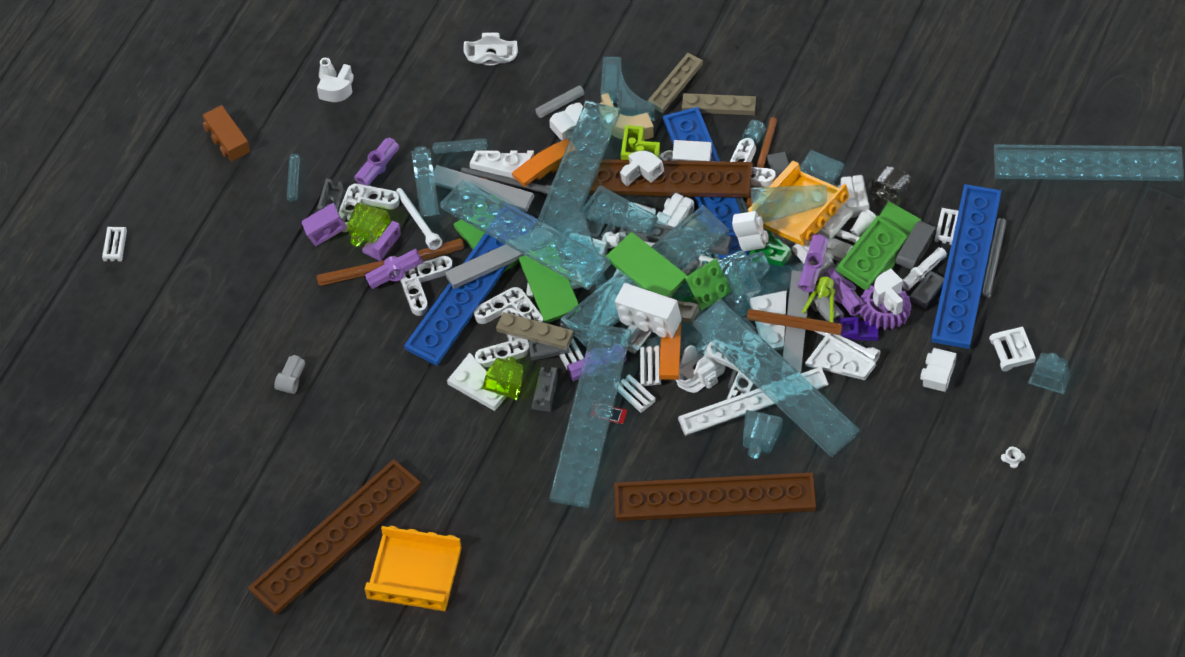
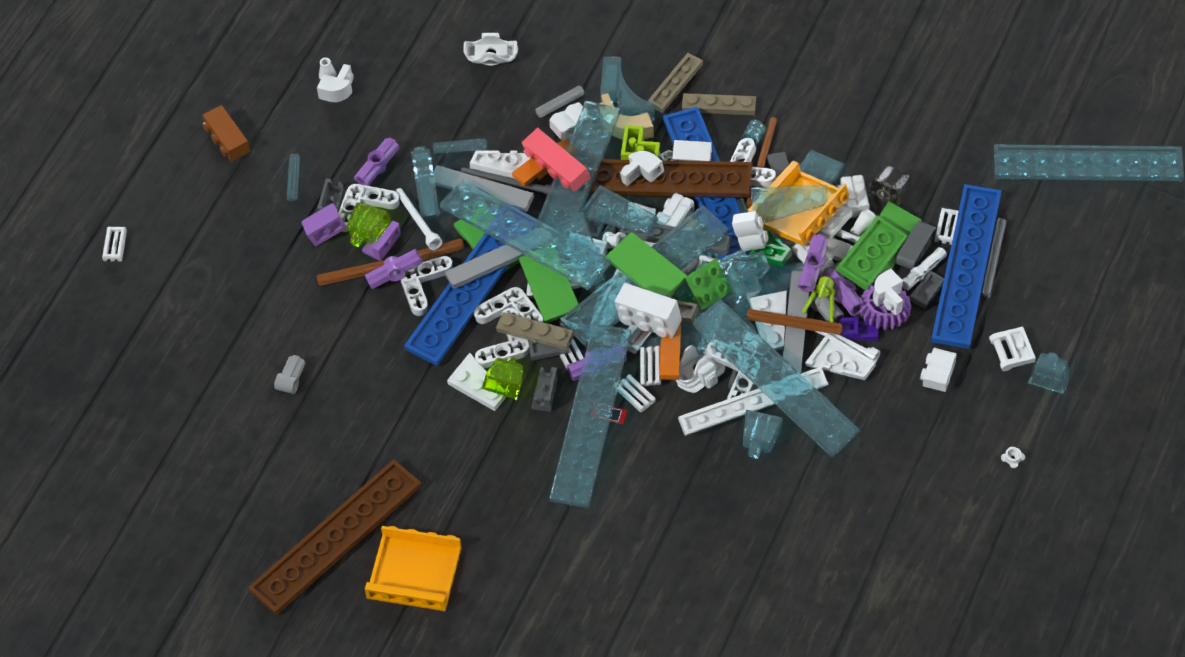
reddish brown plate [614,472,816,521] -> none
none -> coral brick [522,128,591,193]

